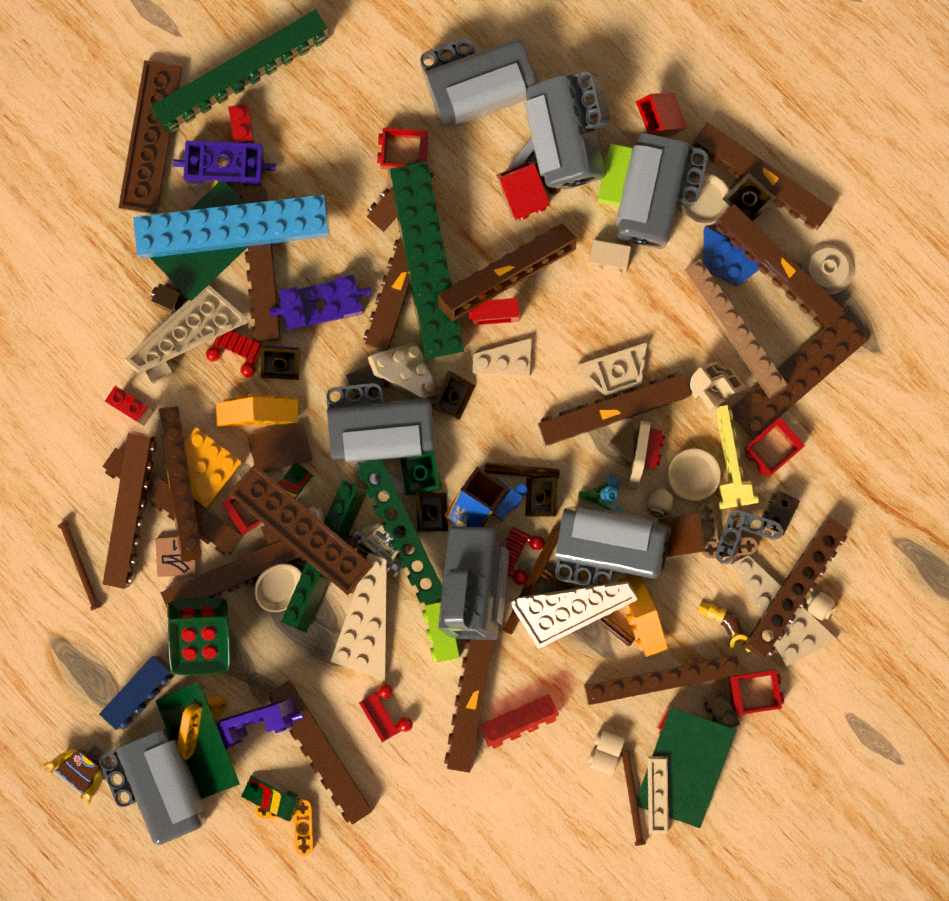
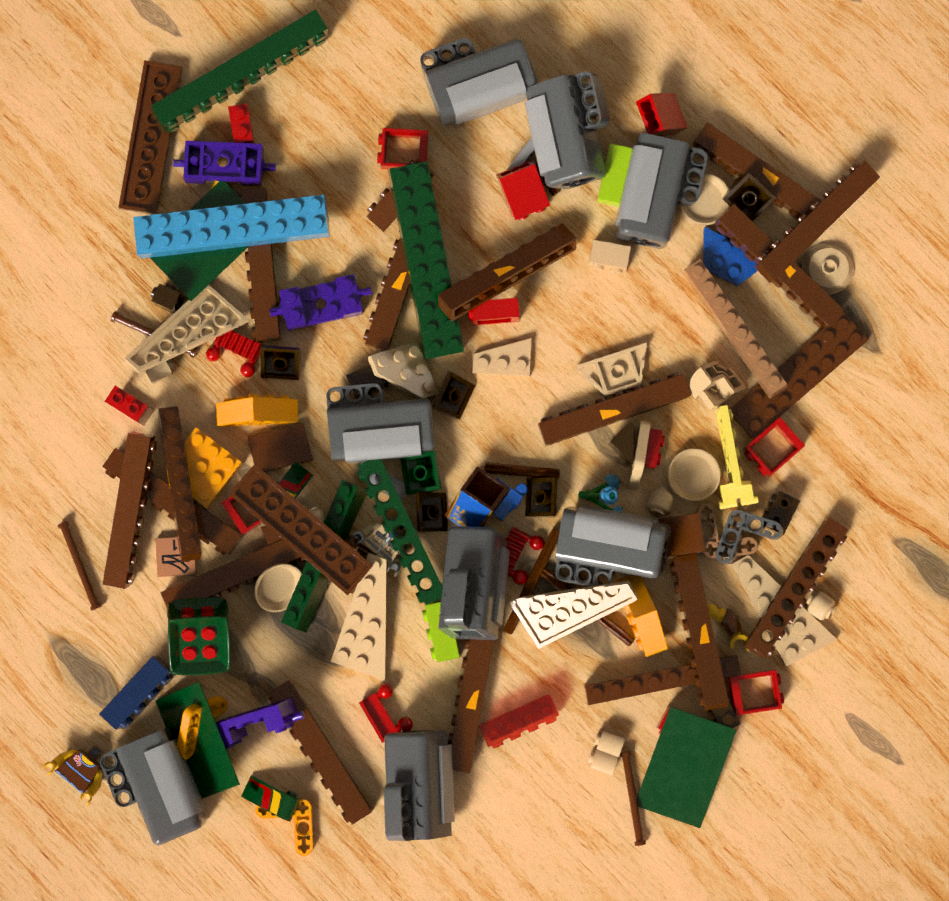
tan tile [648,756,668,834] -> none
none -> reddish brown bar [110,311,198,358]
none -> dark grey piece [384,730,455,841]
none -> reddish brown brick [670,553,729,711]
none -> reddish brown brick [754,160,880,283]

